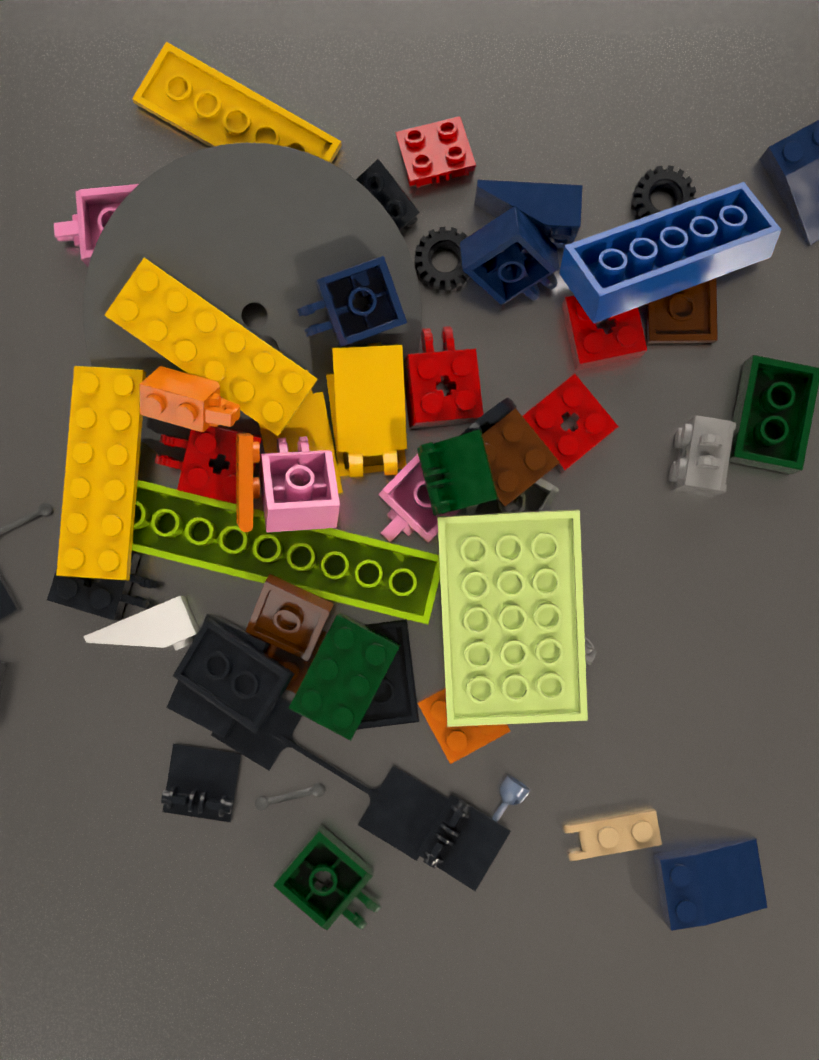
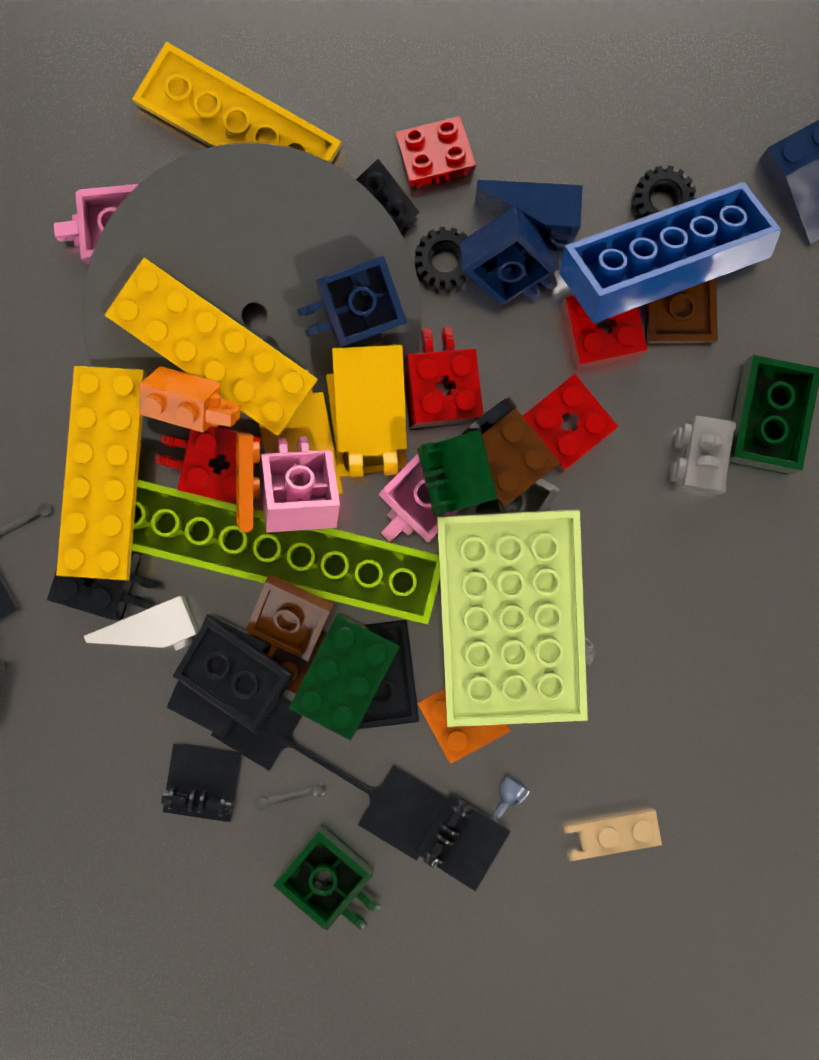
dark blue slope [653,838,768,931] -> none

